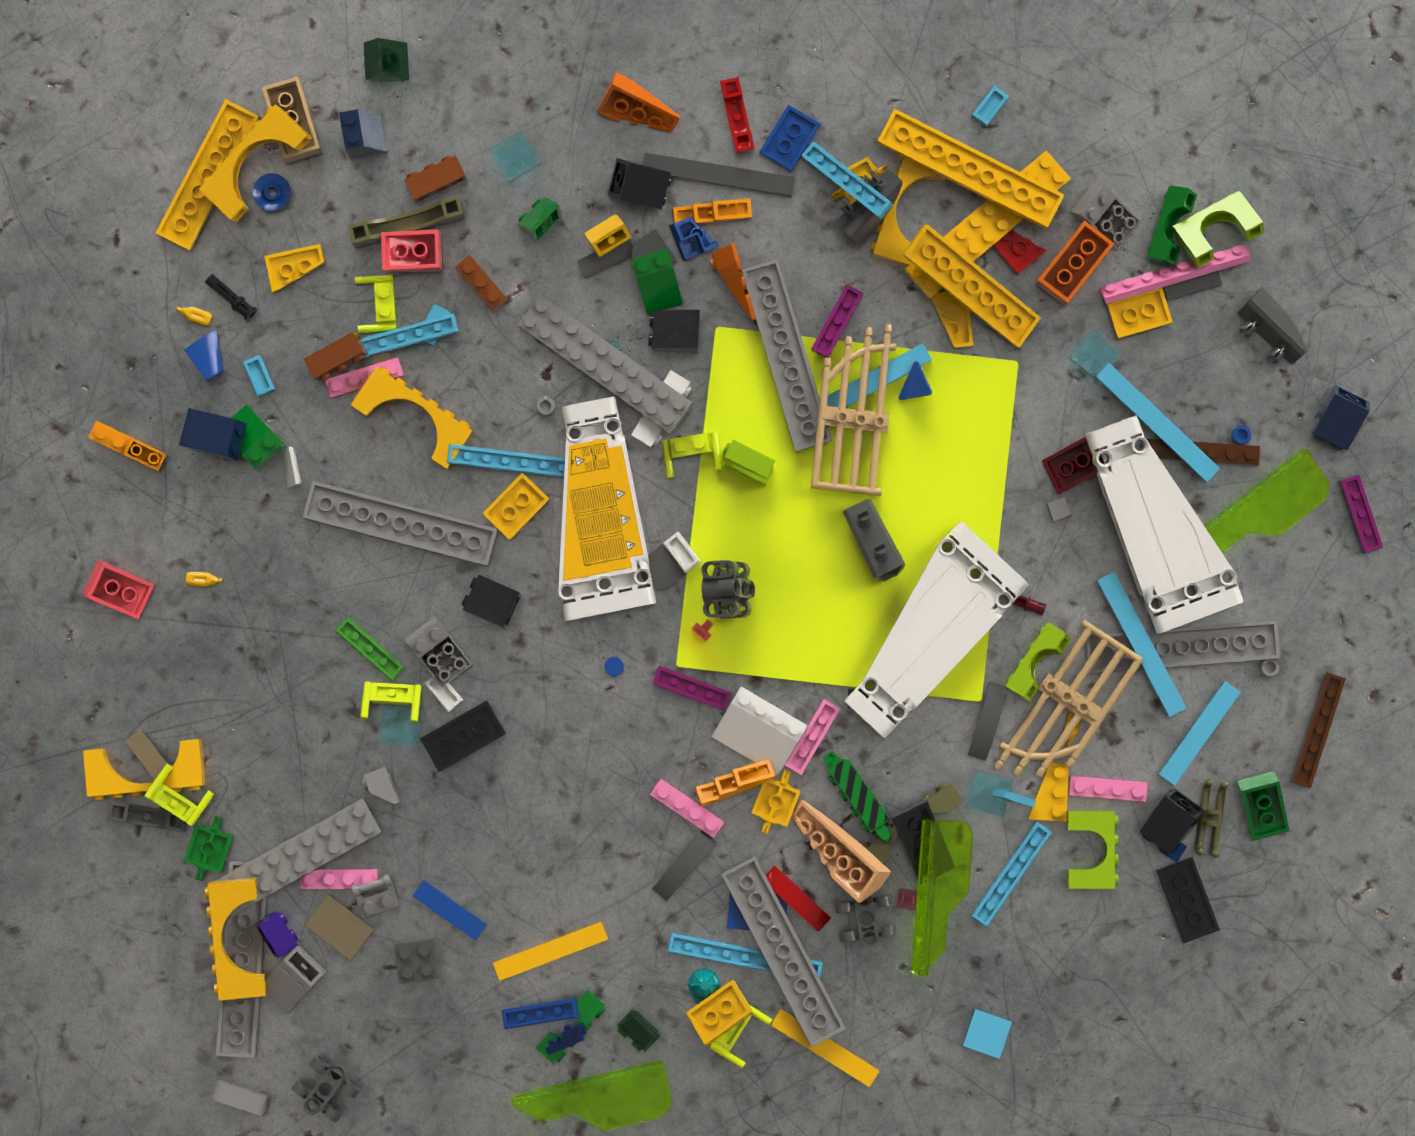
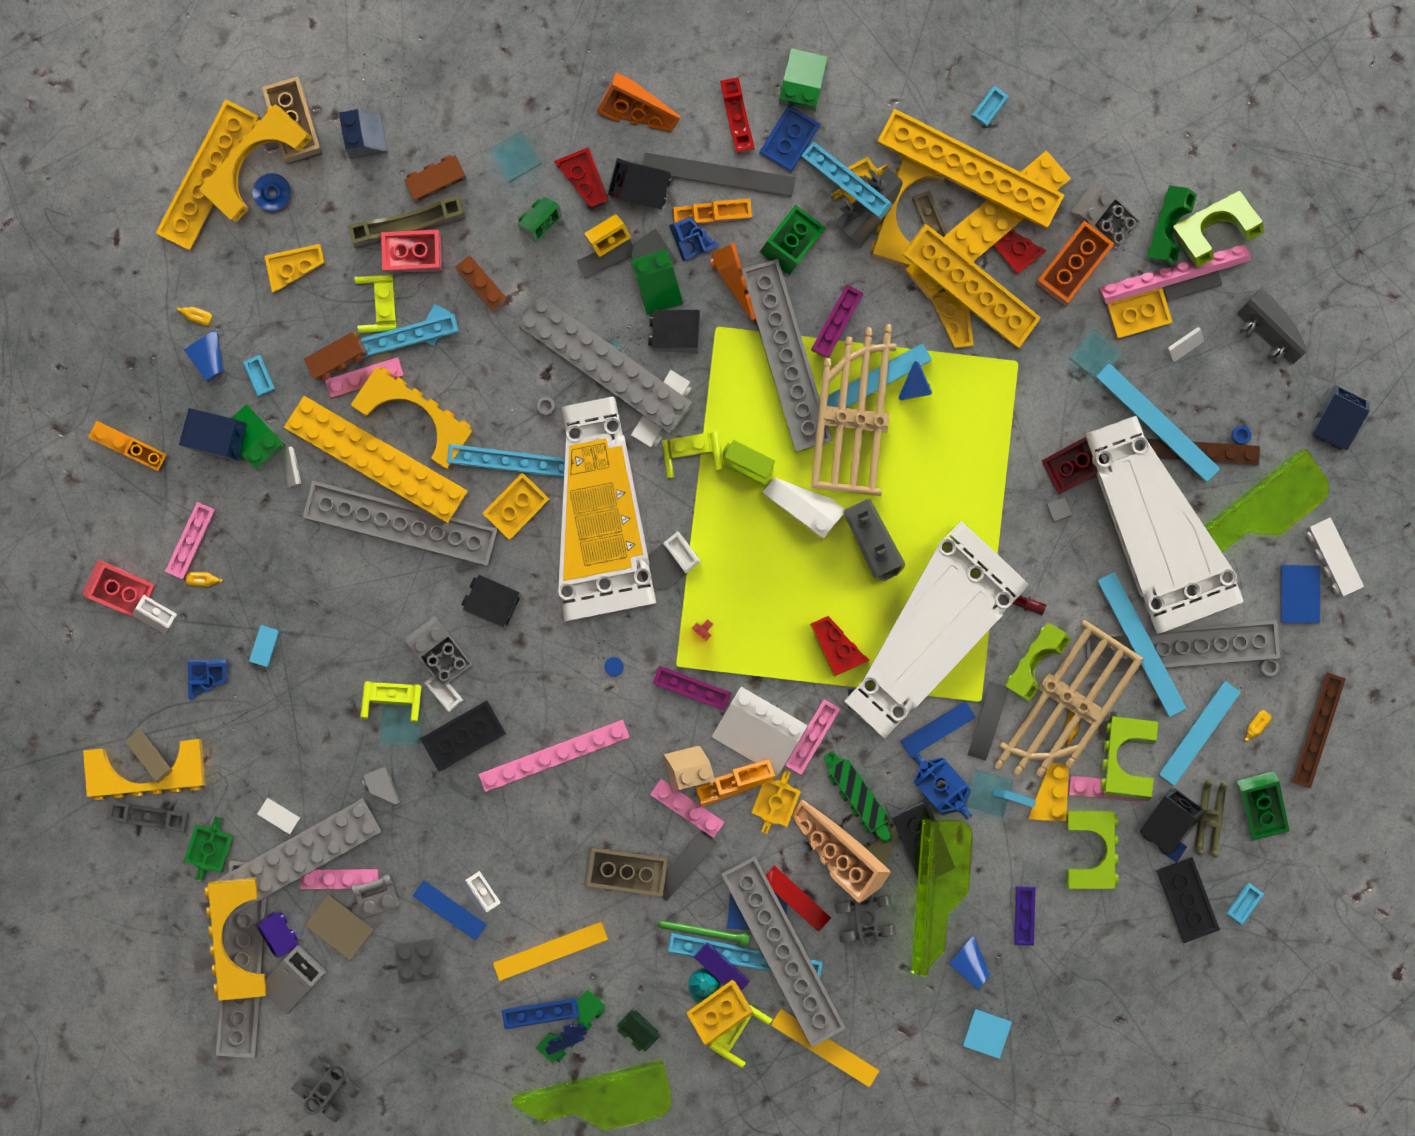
neon yellow plate [144,763,215,826] -> none
black pin [205,274,258,322] -> none
light grey beam [211,1080,270,1116] -> none
bright green tile [335,616,405,682] -> none
clear green slope [363,38,409,82] -> none
dark grey piece [701,560,755,619] -> none
clear pink tile [896,888,918,910] -> none
medium azure tile [971,821,1052,927] -> none
magenta plate [1340,475,1383,554] -> none
none -> white slope [132,595,177,634]
none -> bright pink plate [165,502,215,580]
none -> blue slope [188,659,227,700]
none -> medium azure tile [249,625,280,667]
none -> white tile [258,798,301,835]
none -> yellow plate [284,396,468,524]
none -> white slope [461,871,501,916]
none -> bright pink plate [479,720,630,792]
none -> red wing [554,147,609,208]
none -> dark tan slope [584,847,668,897]
none -> bright green piece [658,921,751,948]
none -> tan slope [663,746,715,792]
none -> dark purple tile [694,942,750,991]
none -> green slope [760,205,826,275]
none -> white wedge [762,478,845,540]
none -> slope [779,48,828,112]
none -> red wing [810,616,869,677]
none -> blue tile [900,701,976,757]
none -> dark tan tile [912,190,948,237]
none -> blue plate [913,753,973,820]
none -> blue slope [949,936,990,990]
none -> dark purple tile [1014,887,1036,946]
none -> lime arch [1100,716,1158,801]
none -> white slope [1165,327,1204,362]
none -> medium azure tile [1226,883,1265,925]
none -> yellow piece [1244,710,1272,742]
none -> blue tile [1281,565,1320,623]
none -> white brick [1306,517,1364,597]

